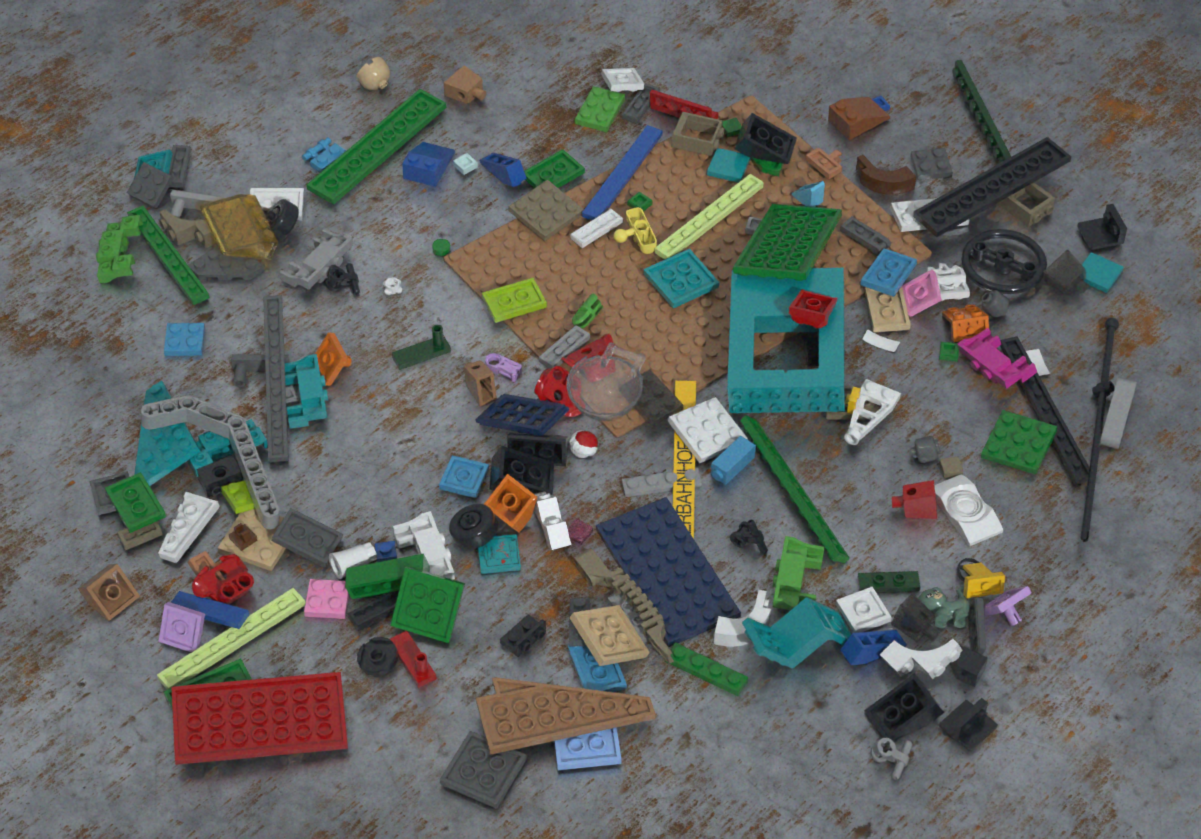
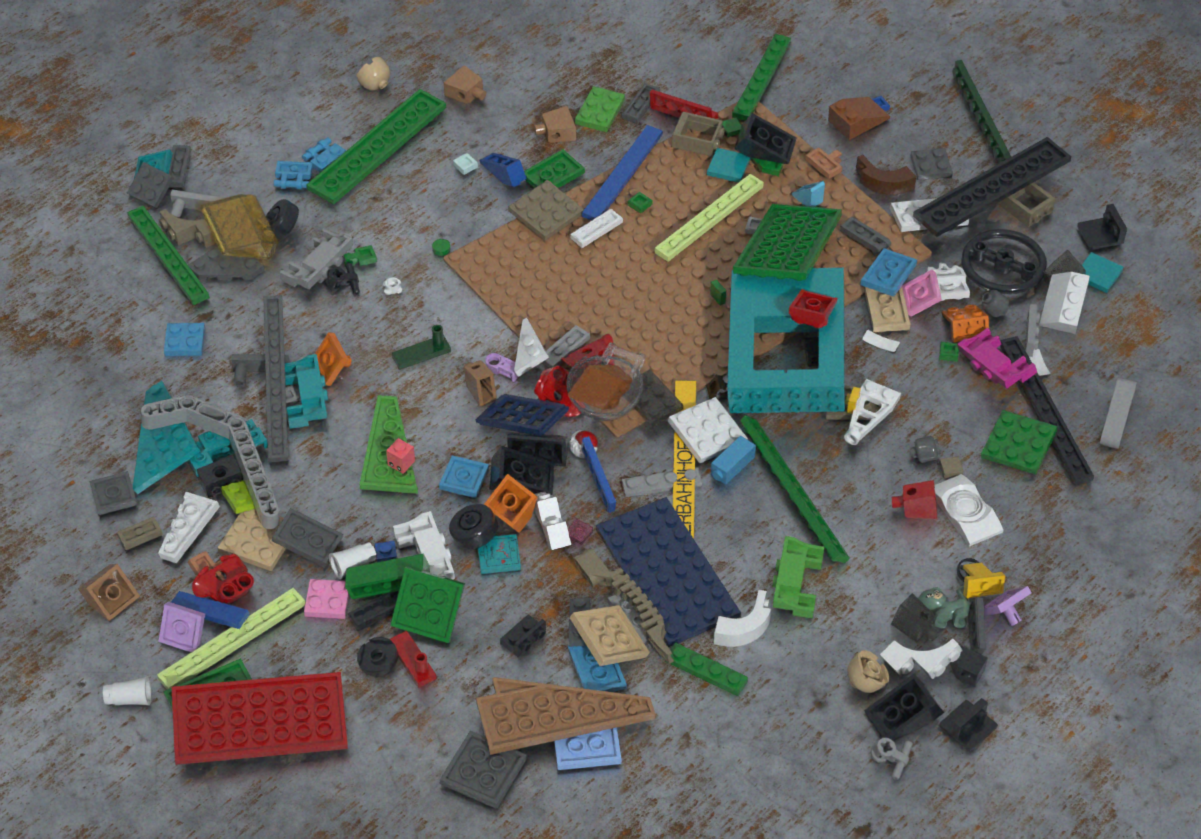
bright green bracket [96,215,143,283] -> none
green plate [105,472,166,533] -> none
reddish brown tile [229,523,258,551] -> none
white wing [249,188,304,221] -> none
blue slope [402,142,455,187] -> none
lime plate [482,278,547,323] -> none
bright green arm [572,294,604,329] -> none
white plate [601,68,644,92] -> none
light yellow piece [614,207,657,254] -> none
teal plate [644,248,720,309] -> none
black piece [730,520,768,554] -> none
teal bracket [742,597,851,669] -> none
white plate [836,587,891,633] -> none
blue slope [841,630,907,665] -> none
dark green plate [857,571,921,593] -> none
black bar [1080,317,1119,542] -> none
none -> white plant [103,676,152,706]
none -> dark azure plate [274,161,313,190]
none -> green plate [344,245,377,267]
none -> bright green wing [359,395,418,494]
none -> coral brick [386,438,415,474]
none -> white wing [514,318,549,377]
none -> medium nougat torso [534,106,576,143]
none -> dark orange slope [568,365,633,410]
none -> blue tile [581,437,616,513]
none -> dark brown tile [706,374,728,399]
none -> green tile [710,280,727,306]
none -> green plate [732,34,791,121]
none -> tan cylinder [847,650,889,693]
none -> light grey plate [1025,304,1040,357]
none -> white slope [1039,272,1090,334]

